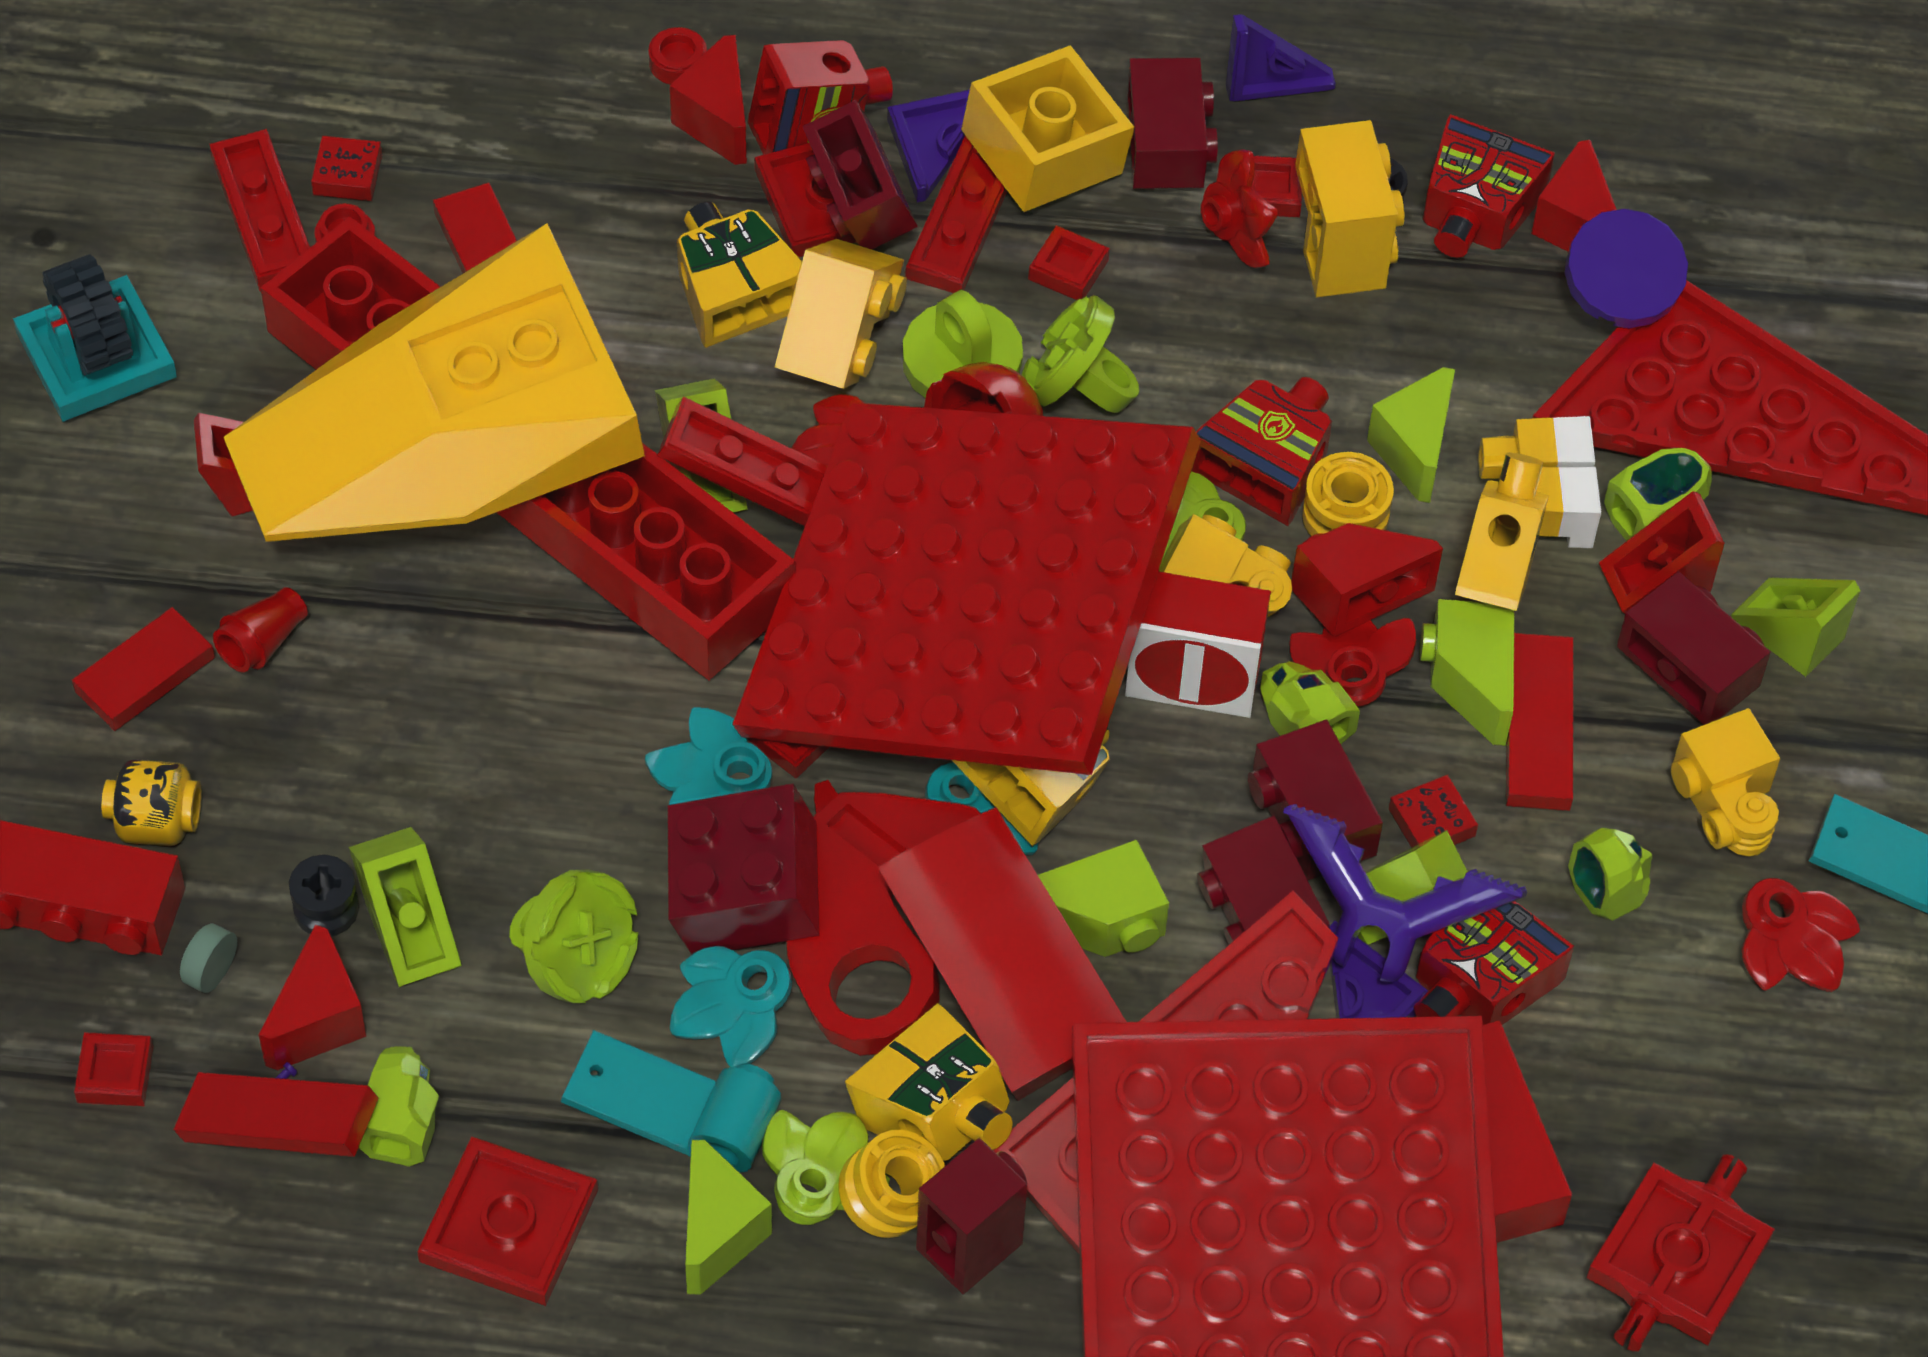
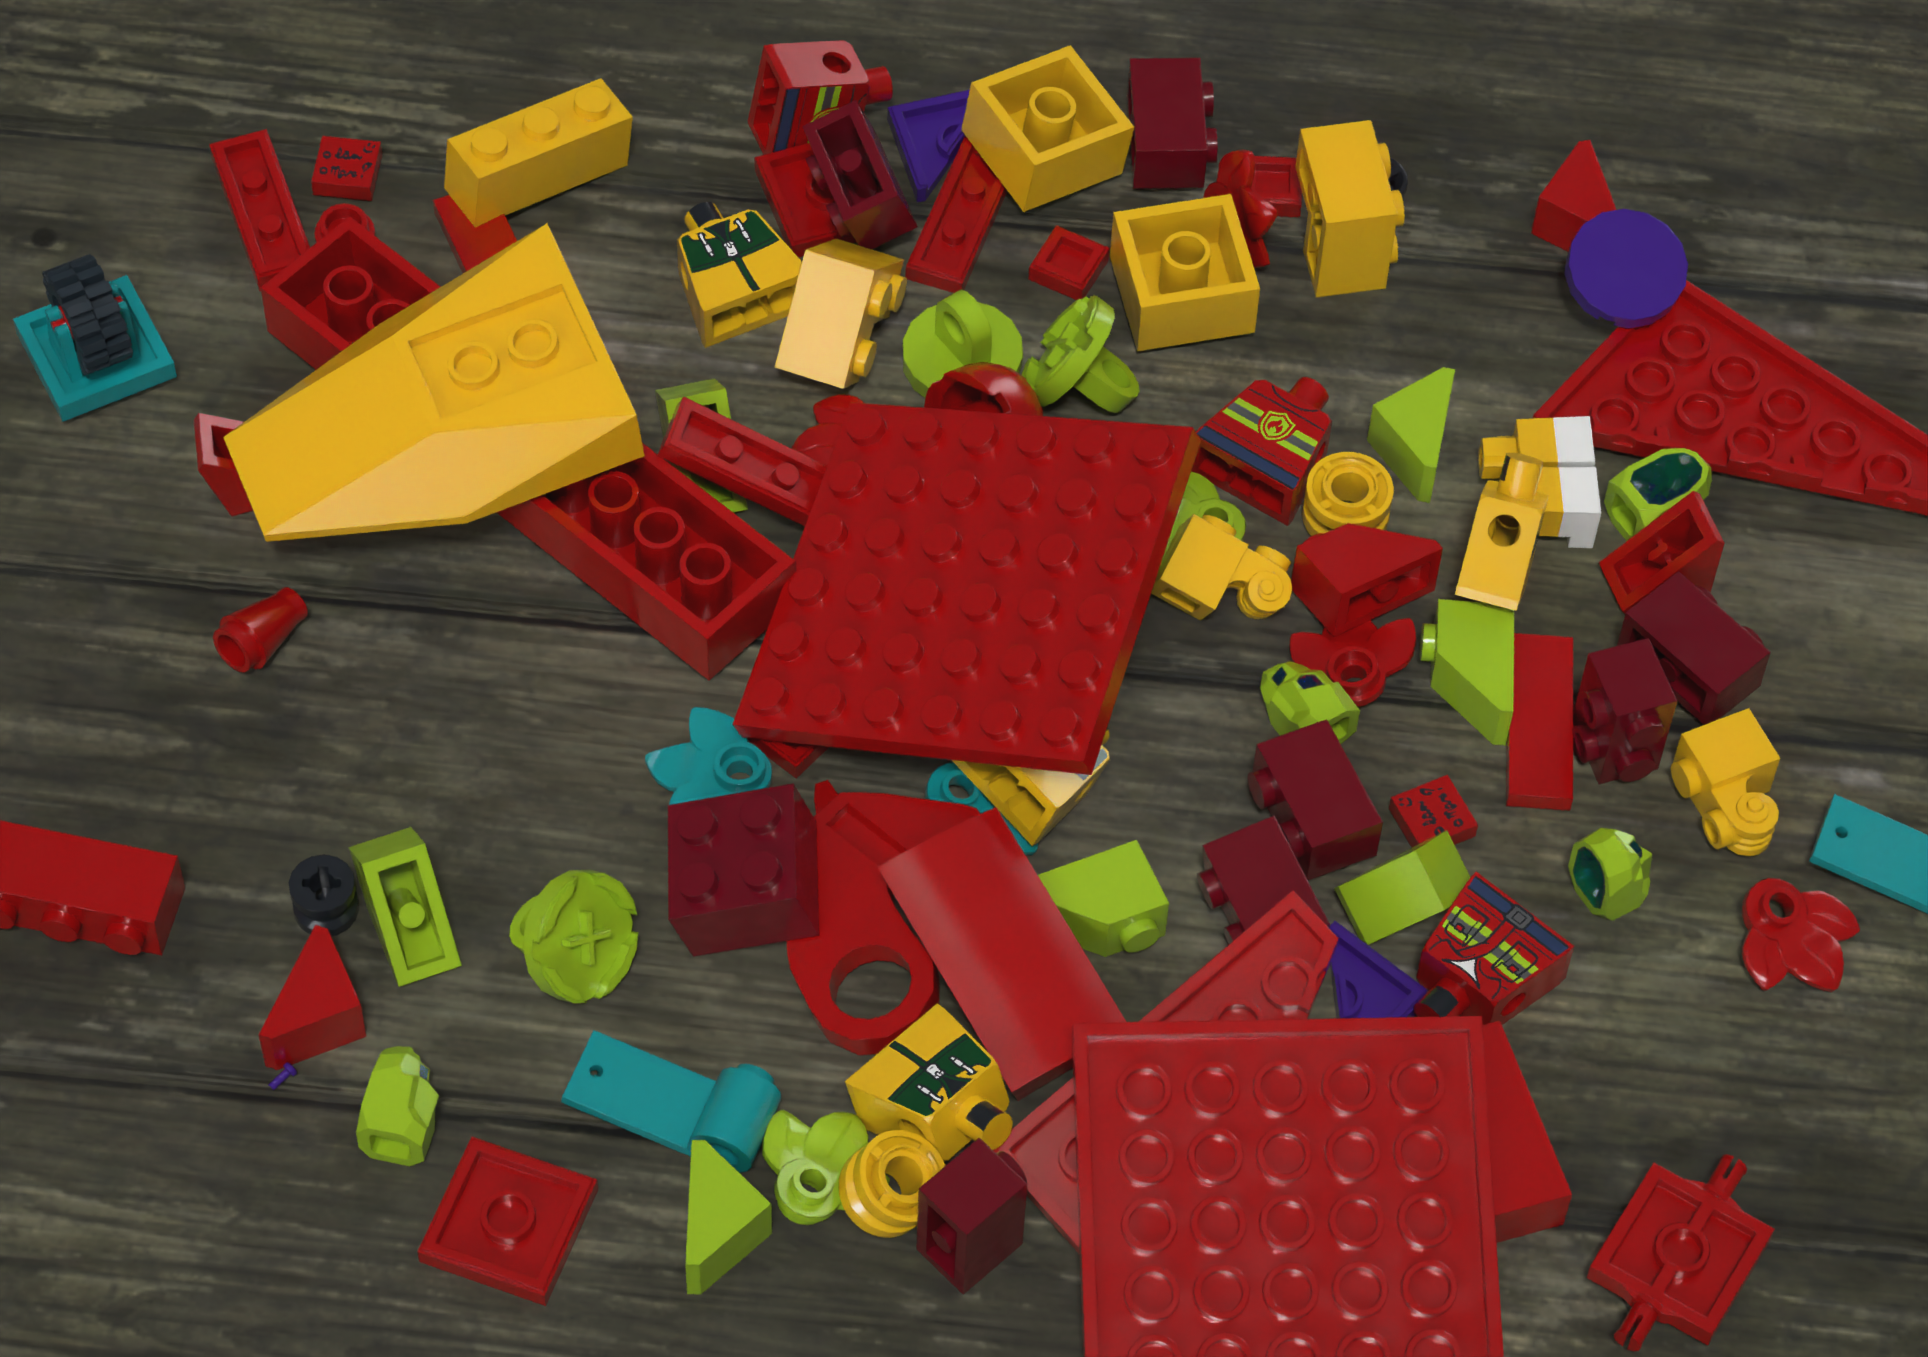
red tile [72,607,215,731] -> none
red tile [74,1032,154,1106] -> none
yellow head [101,759,202,846] -> none
red tile [173,1072,379,1157] -> none
sand green tile [180,923,237,993] -> none
red tile [648,27,707,85] -> none
red slope [670,35,747,165] -> none
teal plate [670,946,792,1068] -> none
piece [1125,571,1271,718] -> none
dark purple tile [1226,14,1336,101] -> none
dark purple piece [1283,804,1527,983] -> none
red torso [1423,114,1555,258] -> none
lime slope [1731,578,1861,677] -> none
none -> yellow brick [444,78,633,228]
none -> yellow brick [1110,194,1260,351]
none -> dark red brick [1572,638,1678,784]

